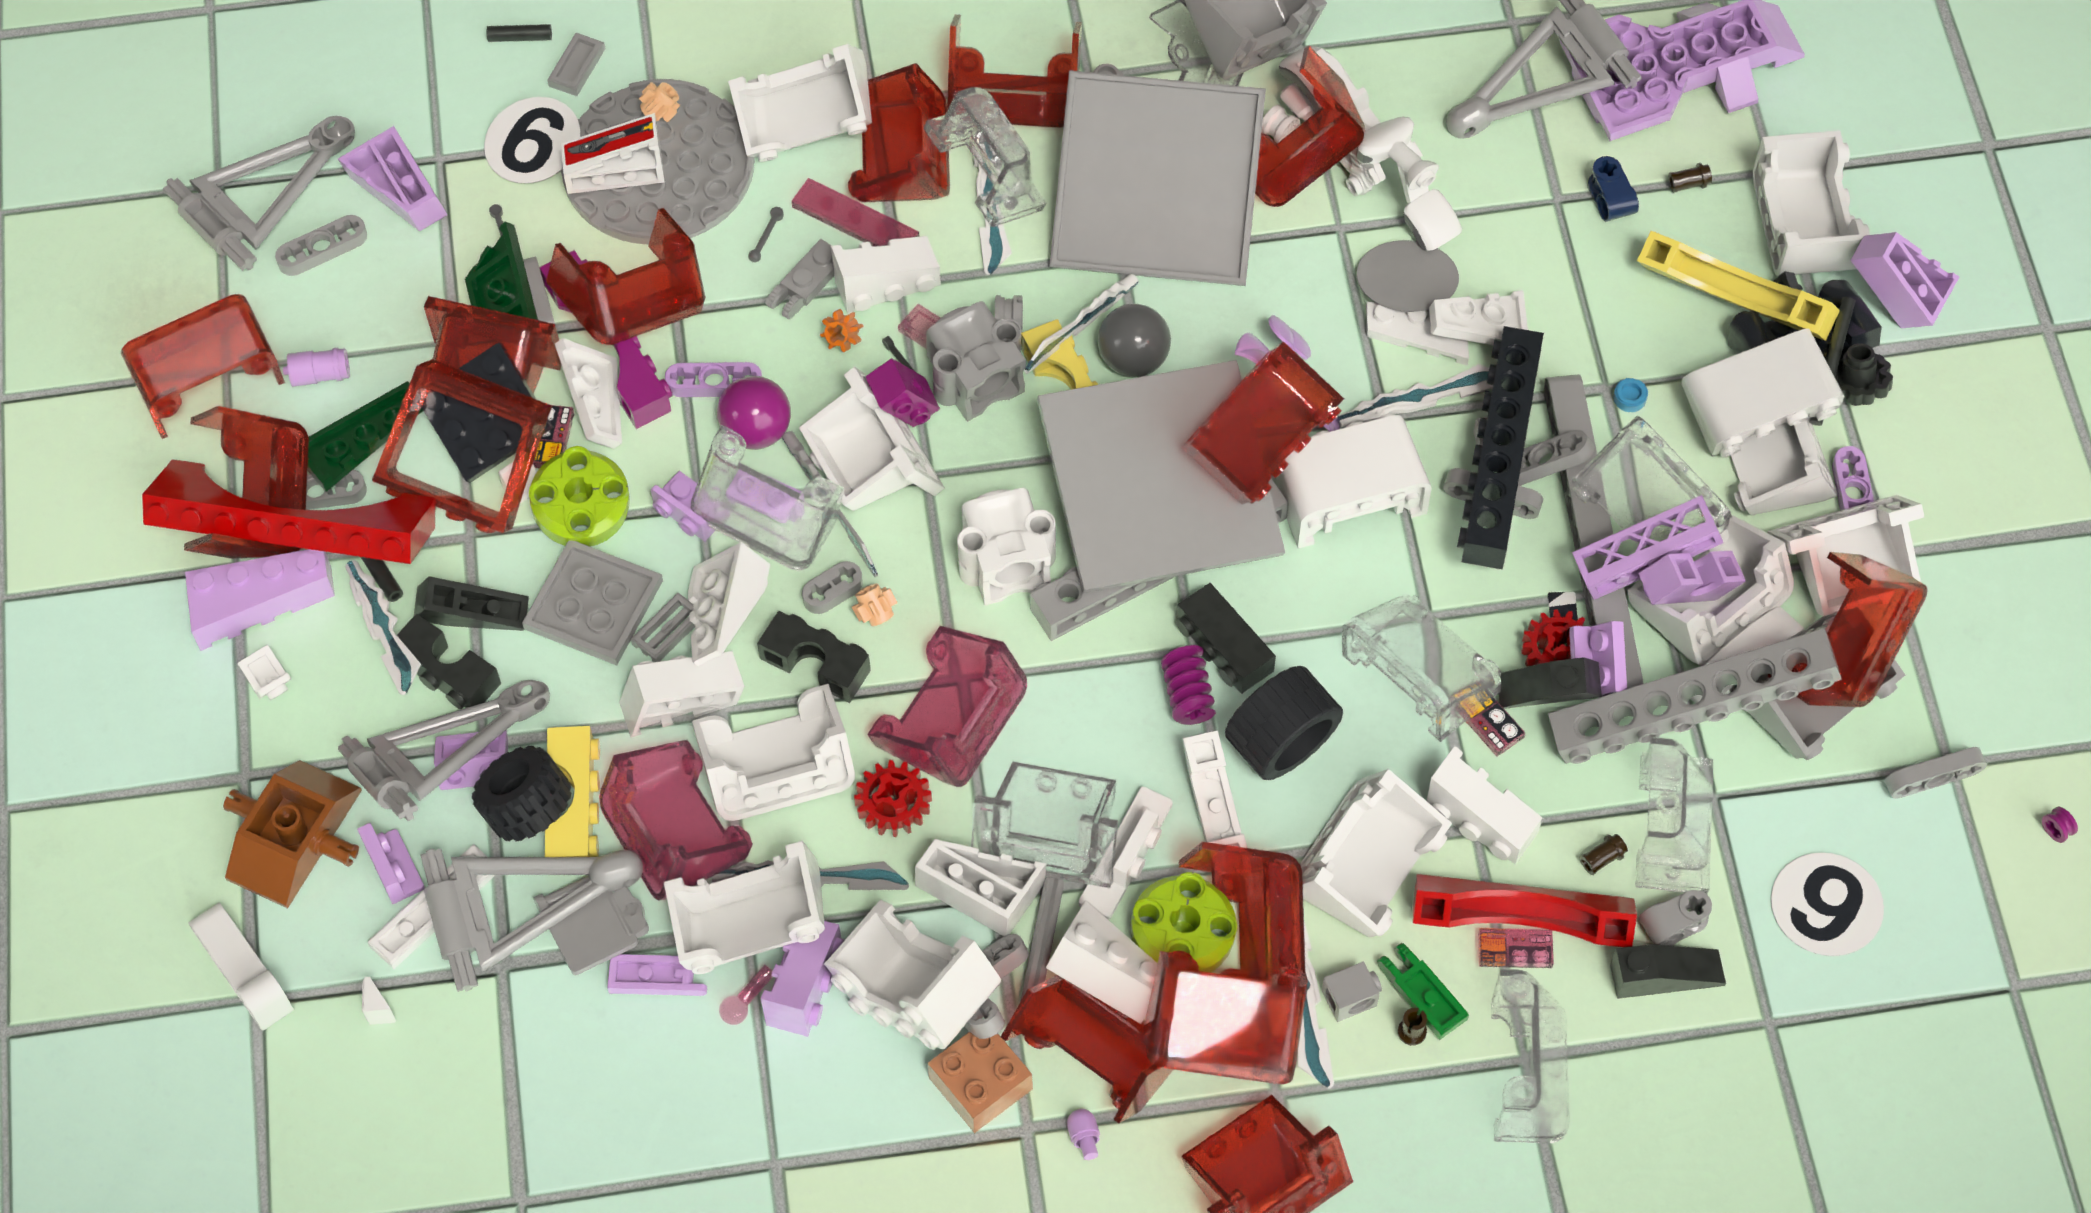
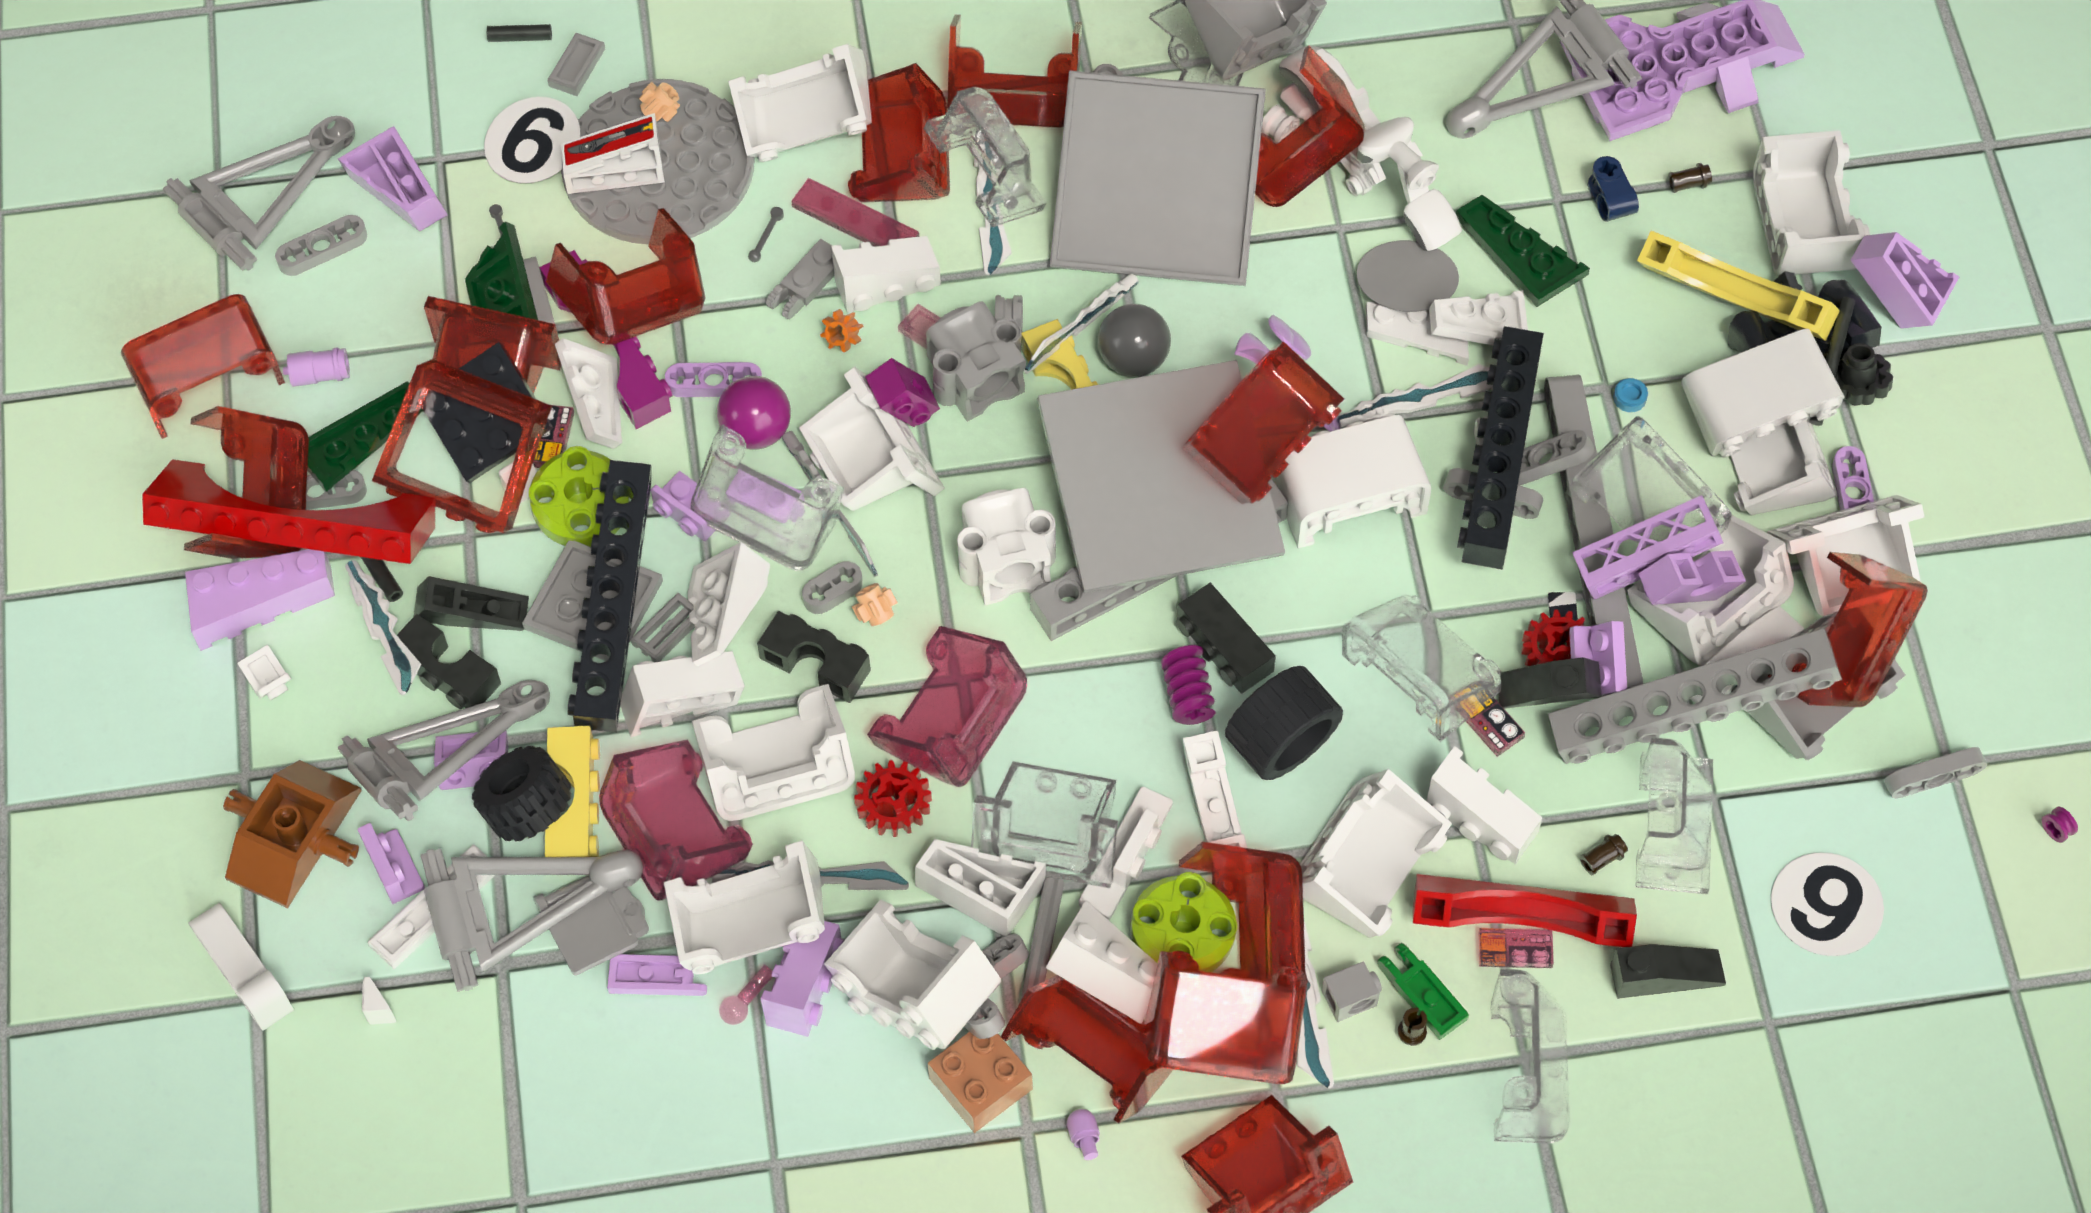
pearl dark grey hinge [882,336,915,371] -> none
light grey piece [1639,890,1712,946] -> none
none -> black brick [568,460,652,733]
none -> dark green wing [1456,195,1590,307]

